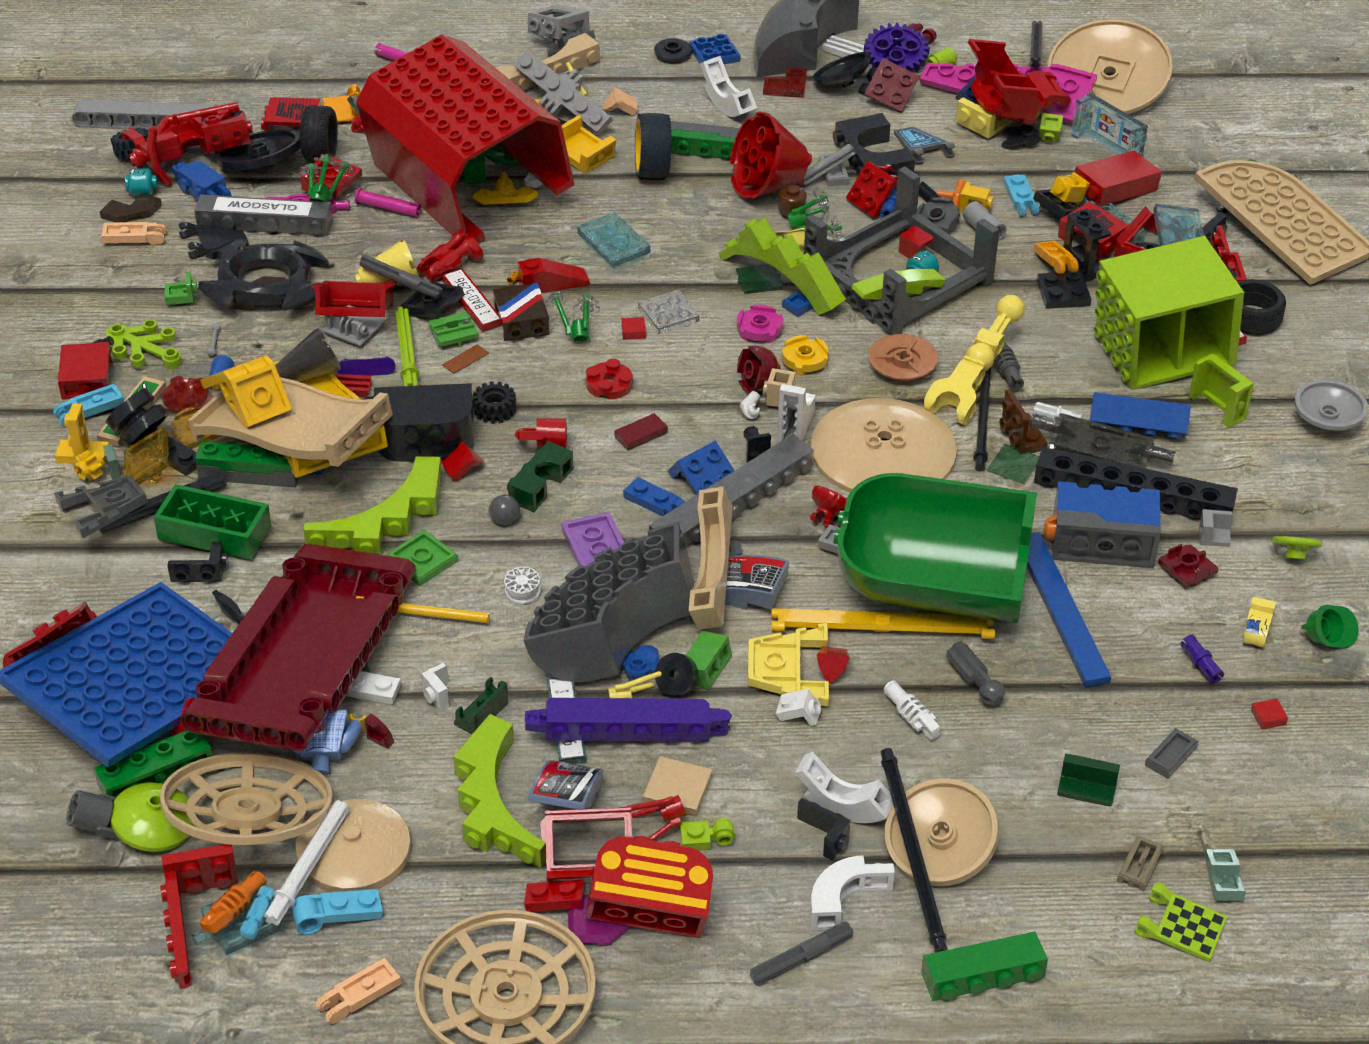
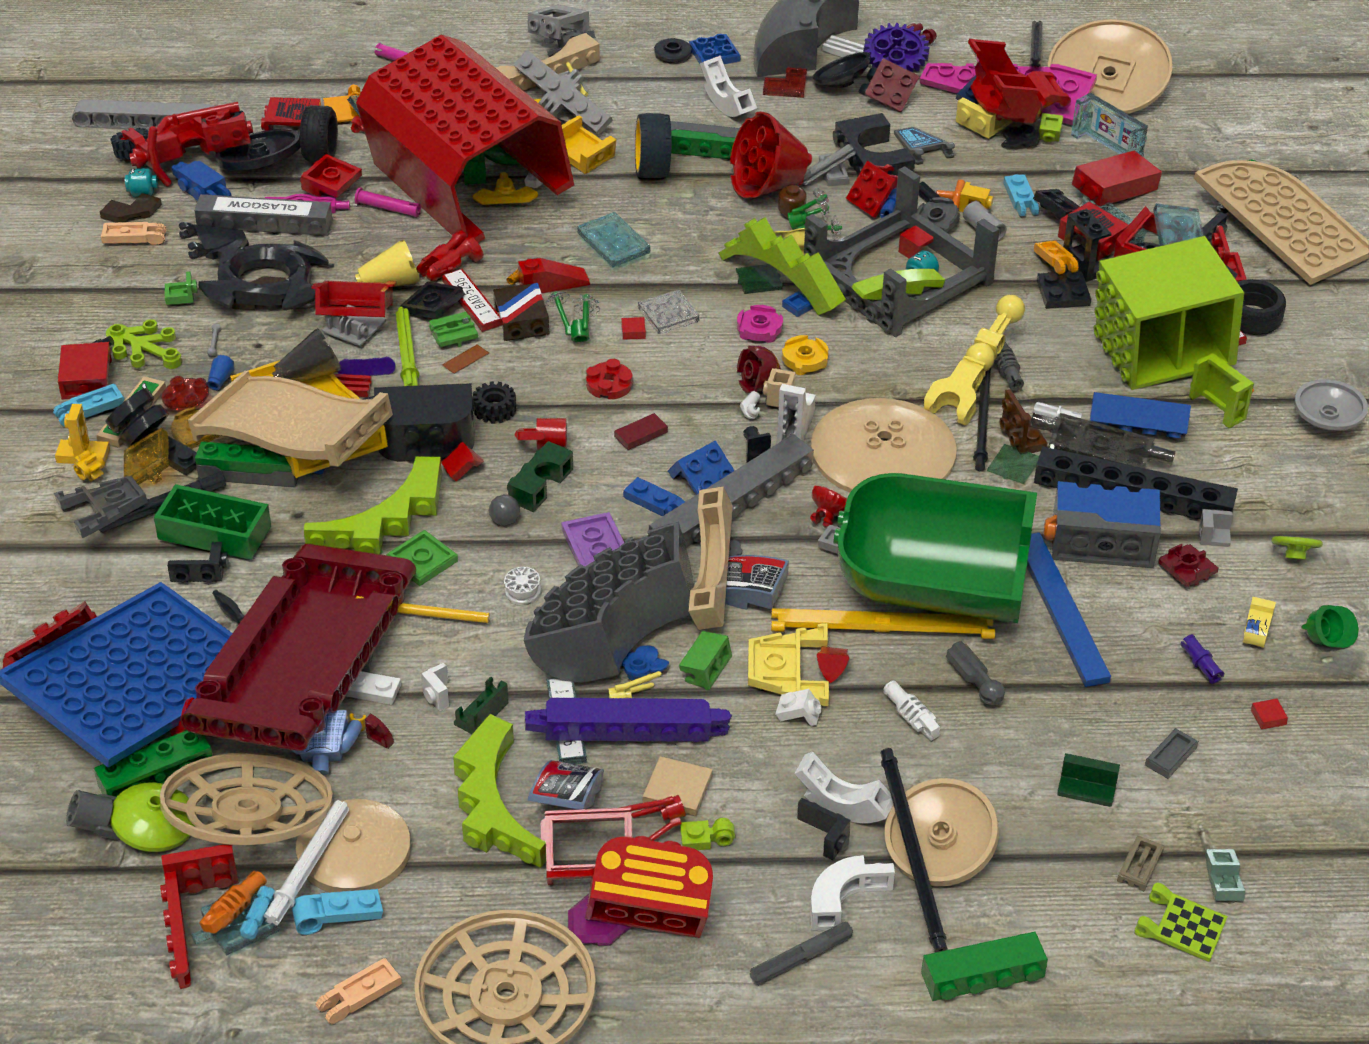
sand green tile [103,444,121,480] -> none
yellow bracket [200,355,292,428] -> none
plant [299,154,355,202] -> none
dark grey axle [359,255,442,299] -> none
red plate [524,879,586,912] -> none
light nougat tile [602,87,638,116] -> none
black piece [655,653,698,696] -> none
nougat piece [869,334,938,382] -> none
lime brick [926,47,957,66] -> none
yellow brick [1050,173,1090,202] -> none

